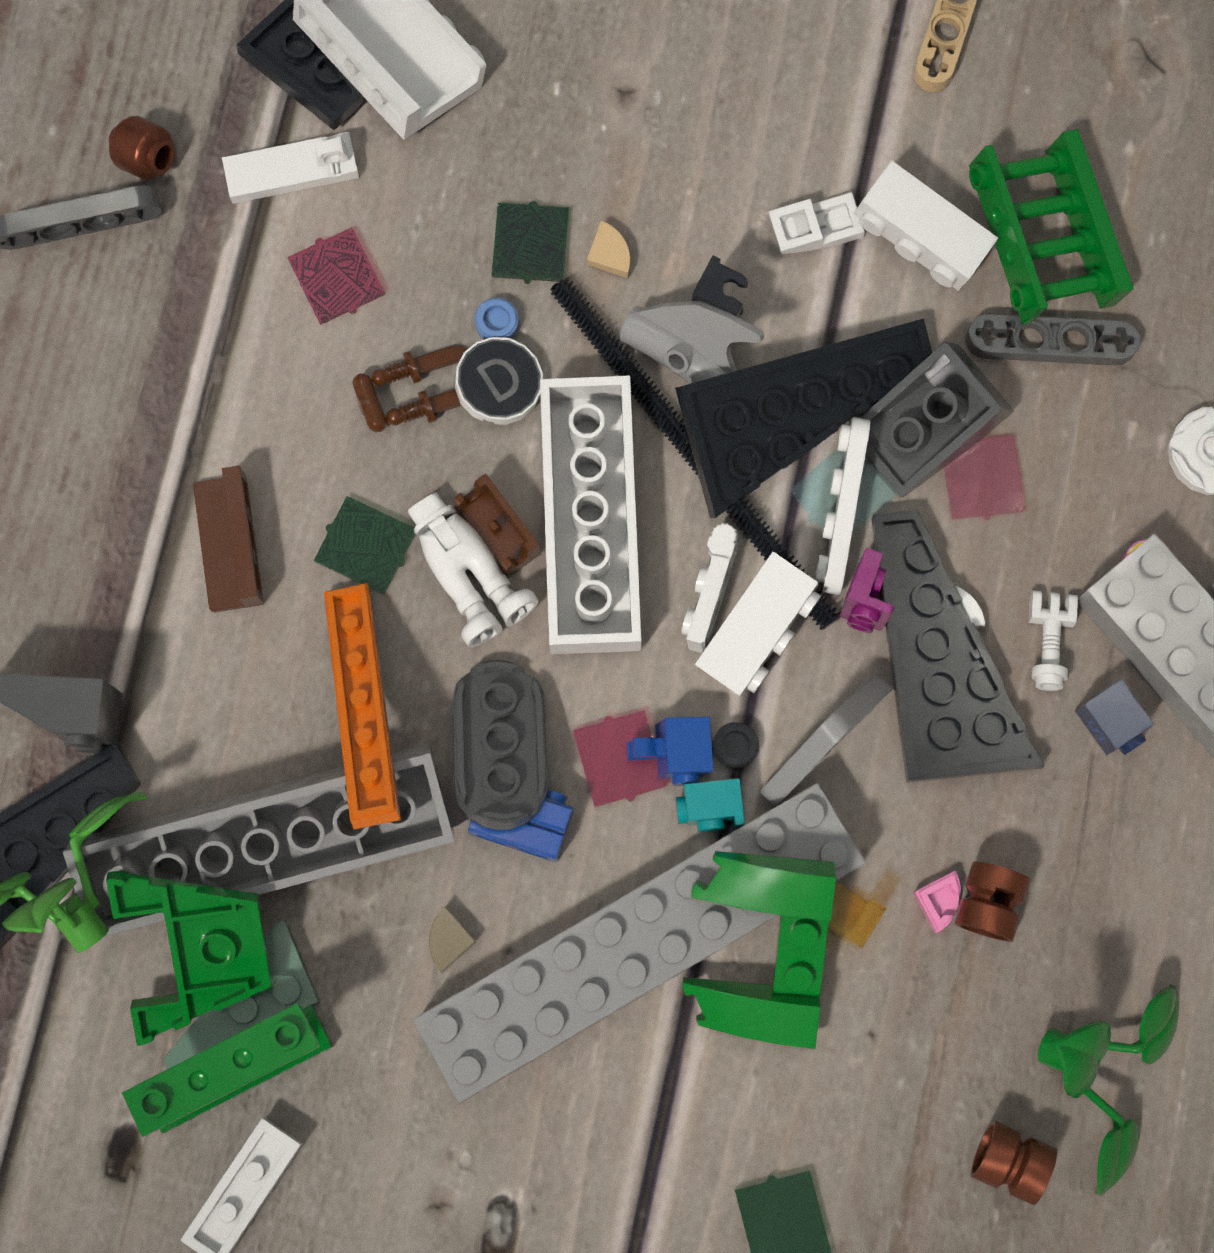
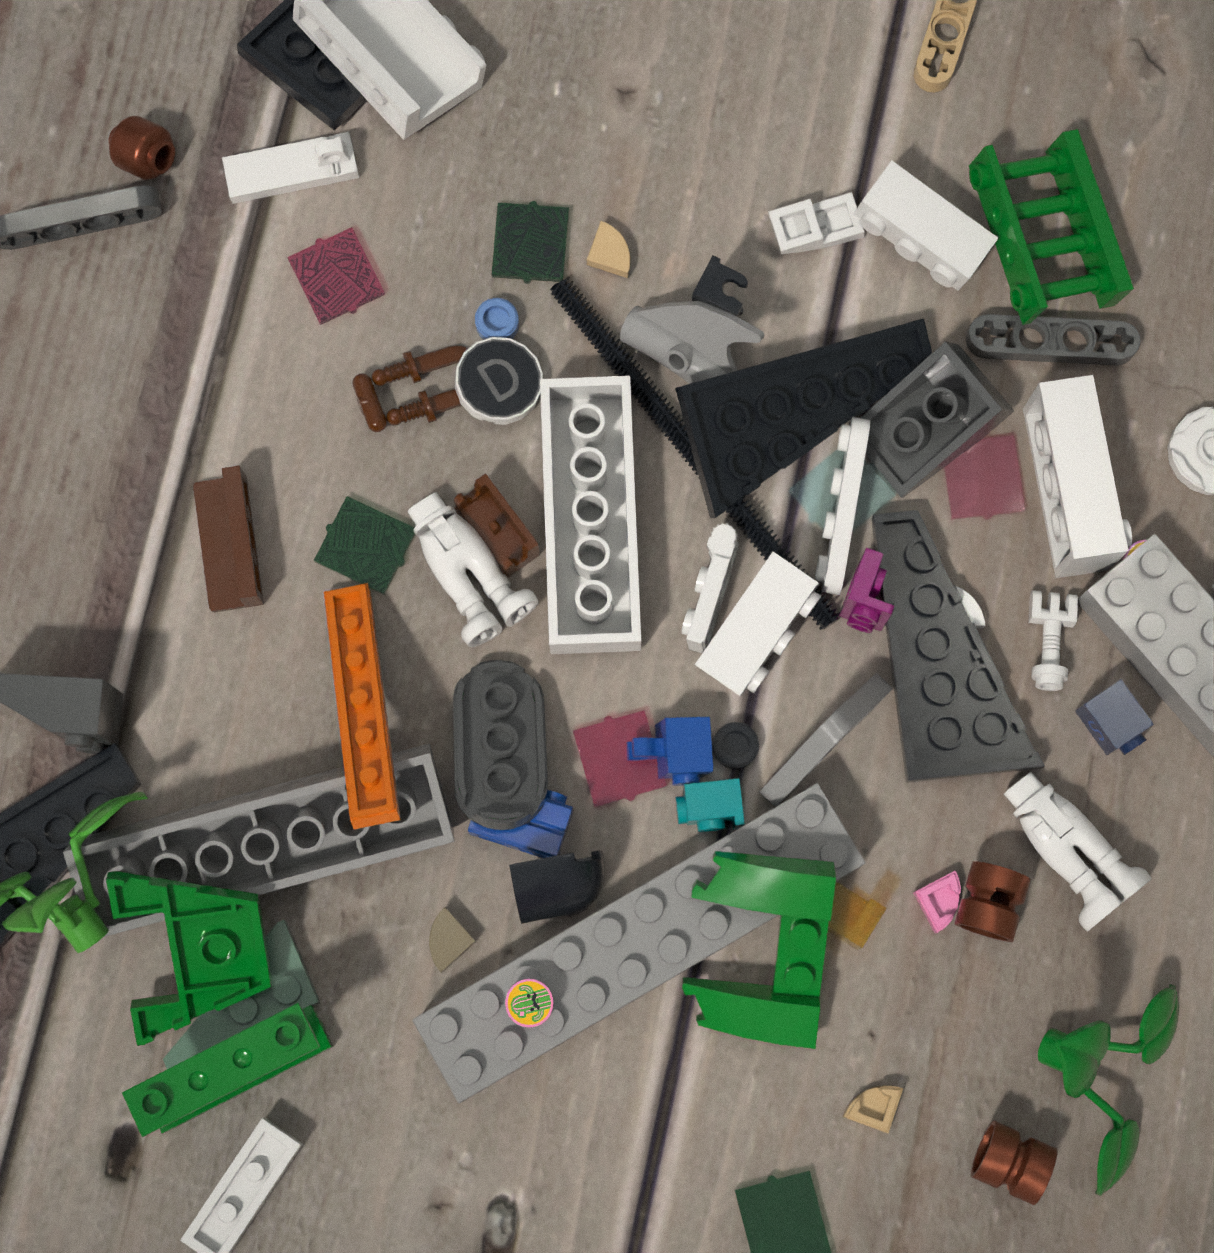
none -> tile [505,979,554,1028]
none -> black brick [509,850,605,924]
none -> tan tile [842,1085,903,1133]
none -> white piece [1004,772,1152,932]
none -> white brick [1023,375,1132,578]

